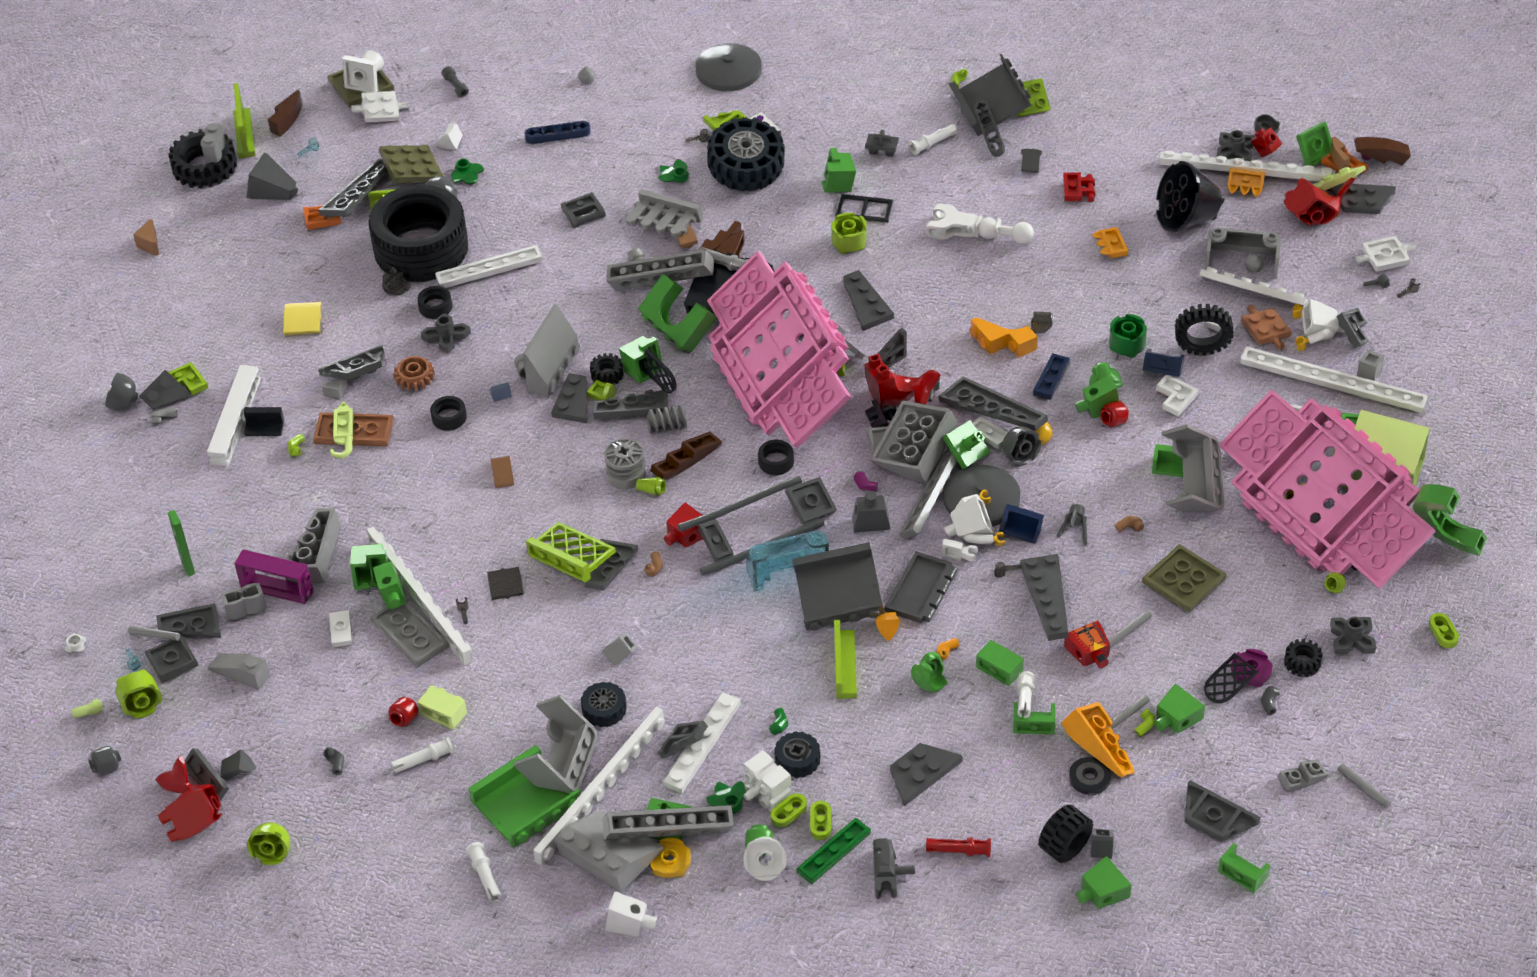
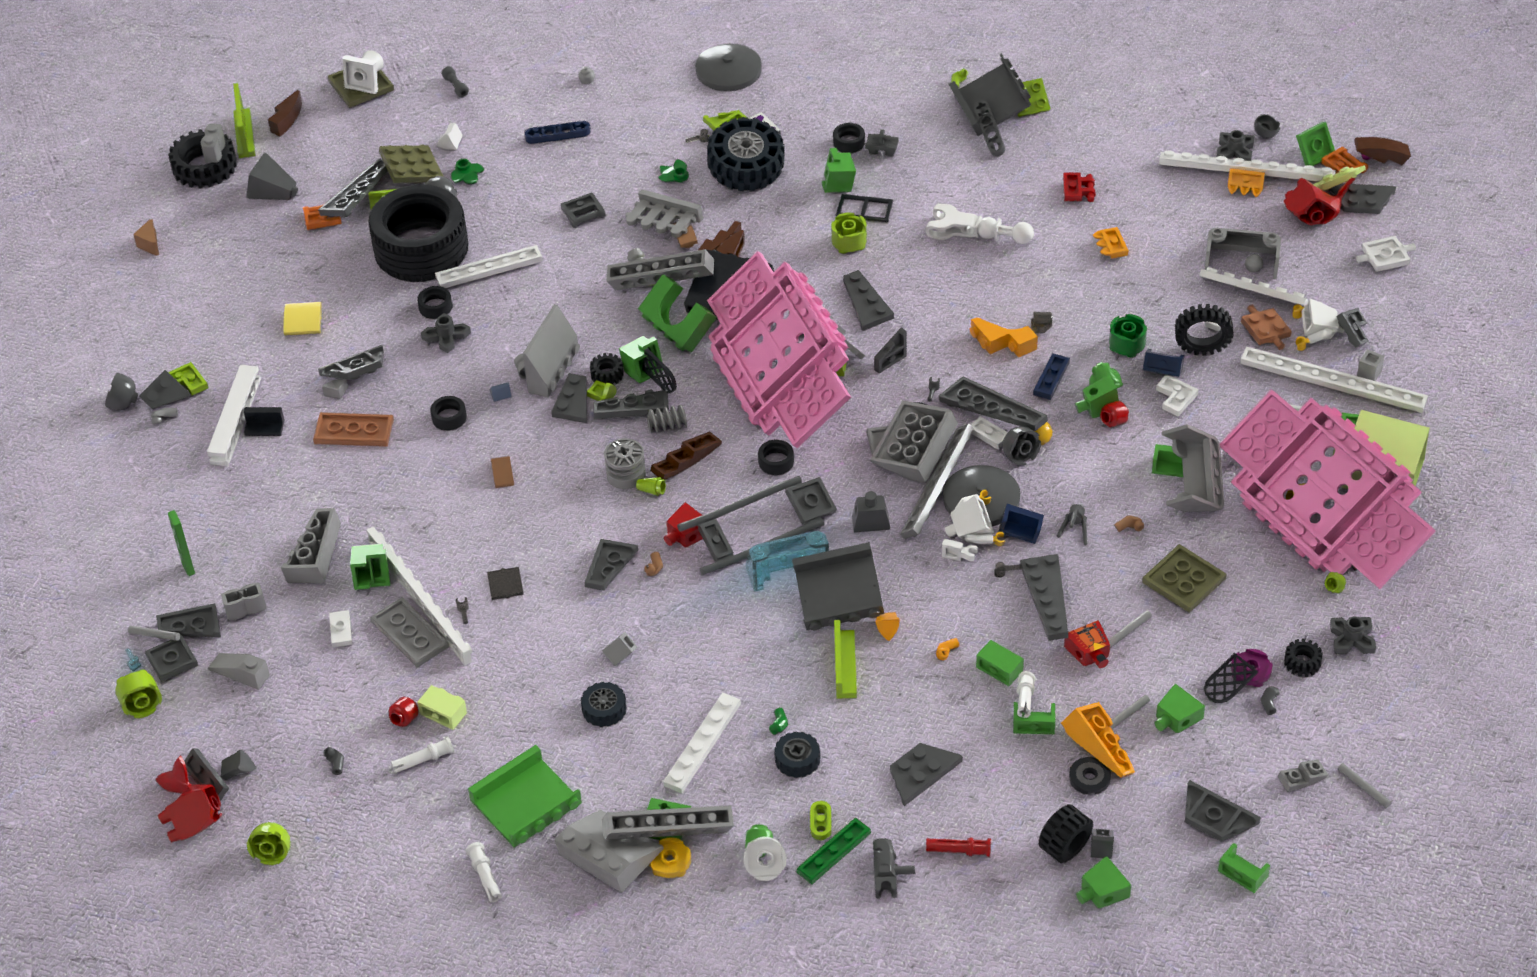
white plate [65,634,86,653] -> none
yellowish green arm [72,699,103,718] -> none
dark grey head [88,746,121,776] -> none
magenta window [234,549,314,604] -> none
lime arm [288,434,305,457] -> none
clear light blue hand [298,137,319,156] -> none
yellowish green plate [330,401,354,459] -> none
white plate [351,91,409,123] -> none
bright green torso [373,561,406,609] -> none
clear smoke piece [382,266,410,295] -> none
nougat gear [394,356,435,391] -> none
light grey windscreen [513,694,598,793] -> none
lime fence [526,522,616,583] -> none
white plate [533,707,665,866] -> none
white torso [605,891,657,937] -> none
dark grey wing [657,721,708,758] -> none
light grey pin [699,247,749,271] -> none
green plate [706,781,747,814] -> none
white brick [744,750,792,811] -> none
lime plate [771,793,807,828] -> none
magenta arm [854,471,878,492] -> none
red hips [864,354,941,410] -> none
black hips [865,399,897,428] -> none
dark grey hinge [885,551,958,624] -> none
white pin [908,124,957,155] -> none
bright green hair [911,651,948,692] -> none
tile [942,421,991,469] -> none
dark grey tile [1021,149,1042,173] -> none
lime arm [1134,709,1155,737] -> none
black cone [1156,161,1225,232] -> none
red brick [1251,127,1282,158] -> none
medium nougat slope [1330,136,1350,170] -> none
dark grey hand [1363,274,1390,288] -> none
clear smoke hand [1397,278,1421,298] -> none
bright green arch [1413,484,1487,556] -> none
lime plate [1429,613,1459,648] -> none
none -> black tyre [833,123,865,153]

